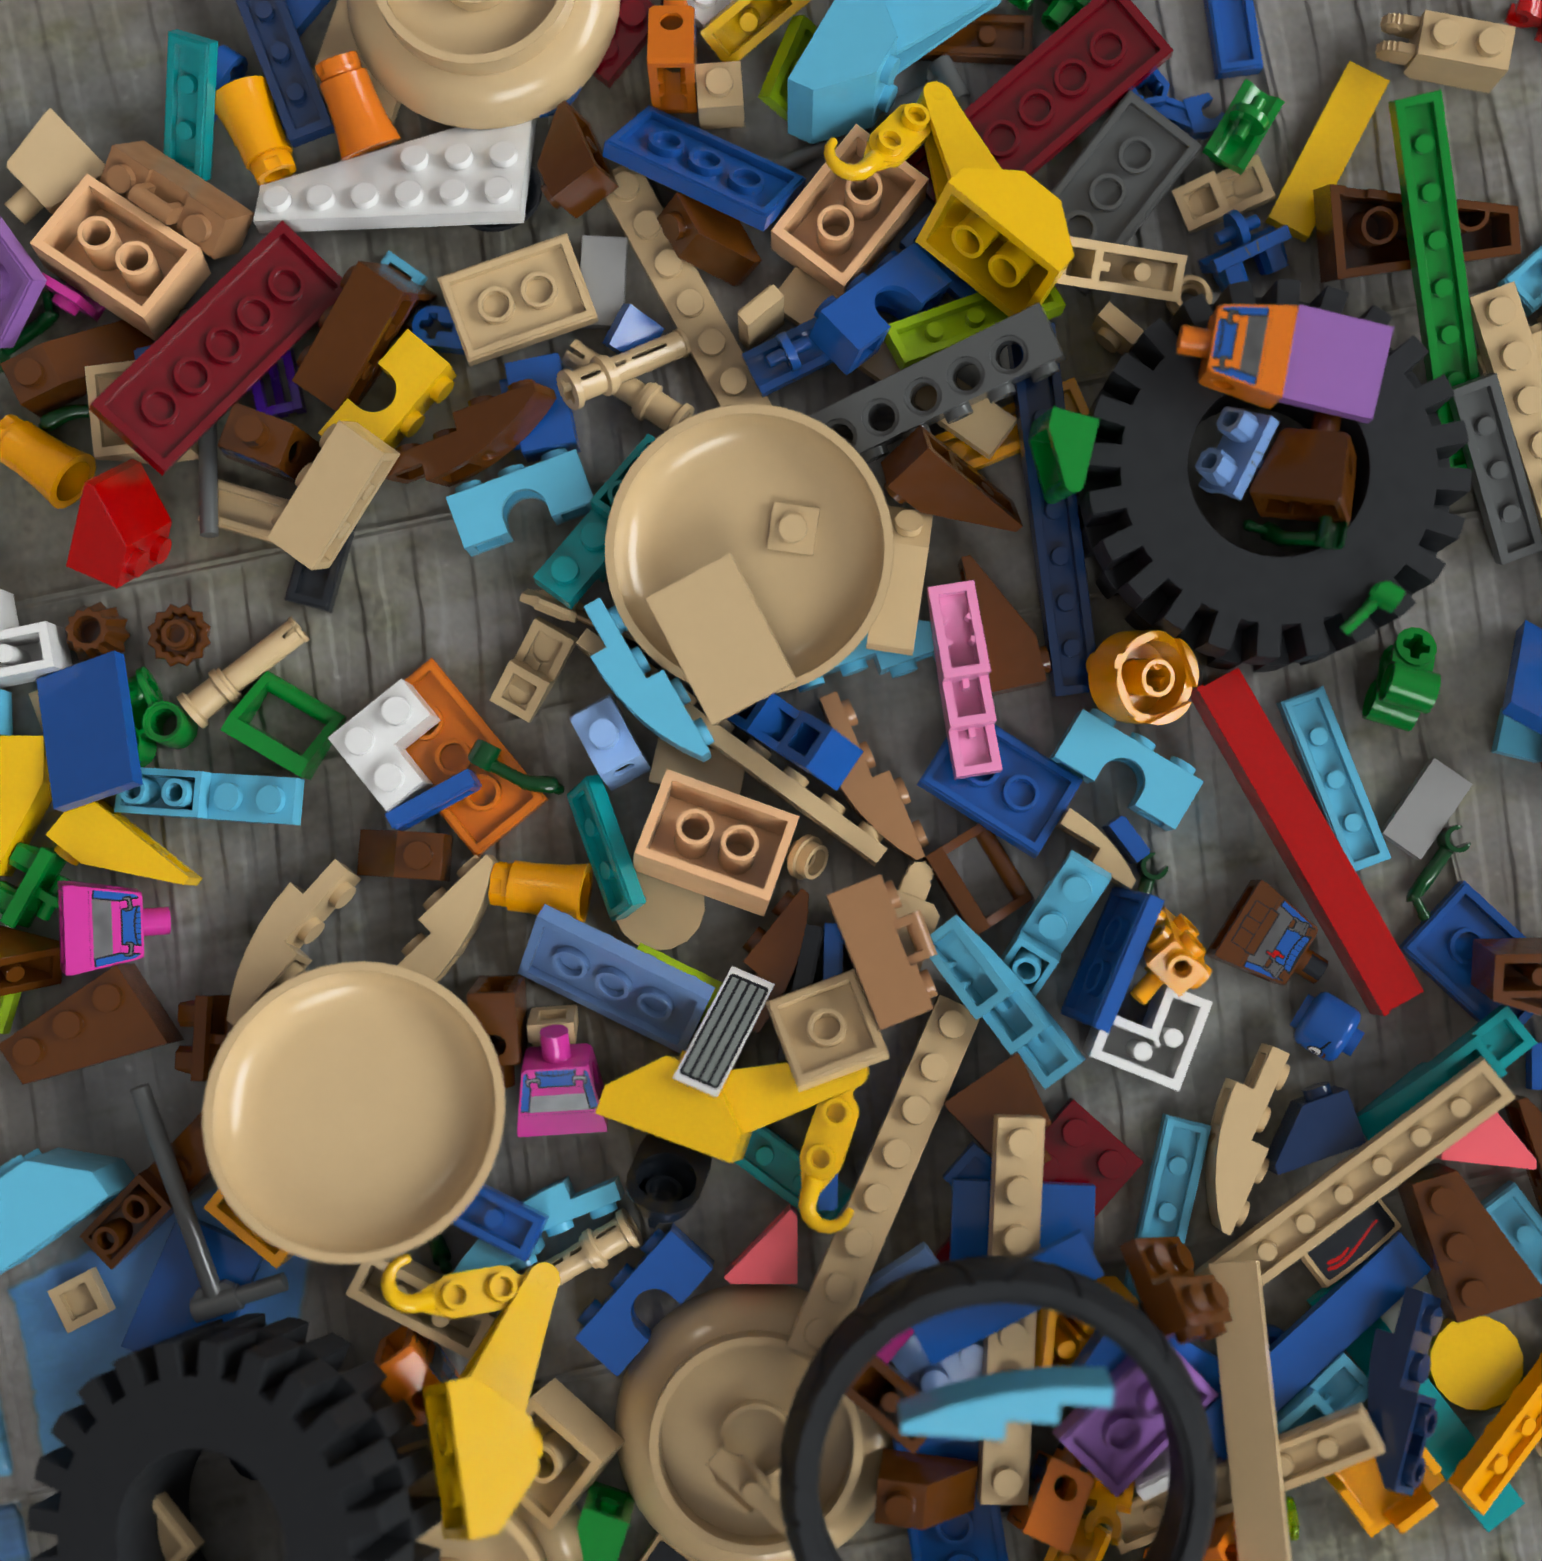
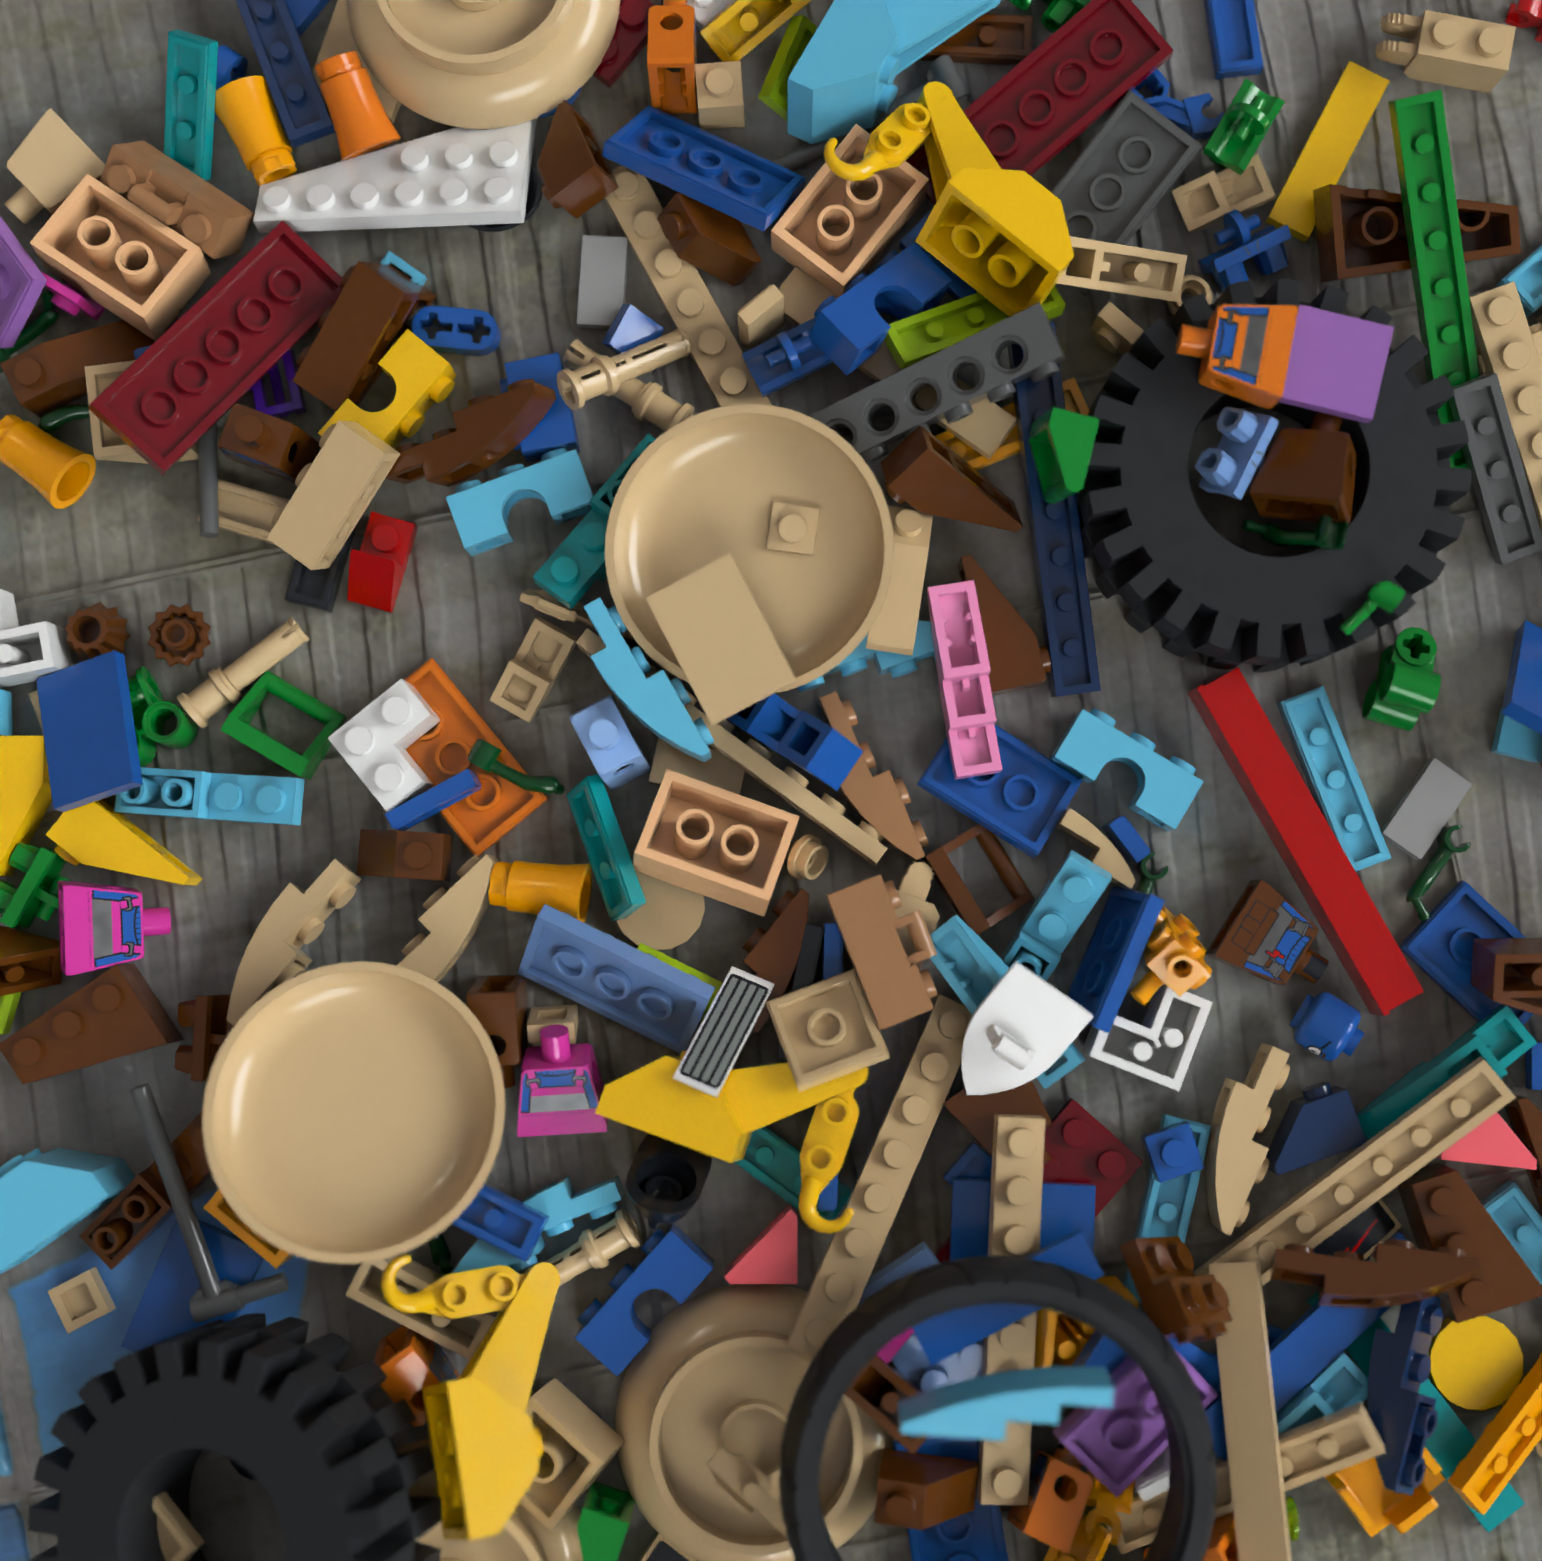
red slope [66,459,172,589] -> none
tan tile [437,233,599,367] -> none
light orange brick [1086,630,1199,725] -> none
none -> red slope [347,511,418,613]
none -> white shield [961,961,1093,1095]
none -> blue plate [1141,1121,1204,1183]
none -> reddish brown slope [1270,1239,1479,1308]

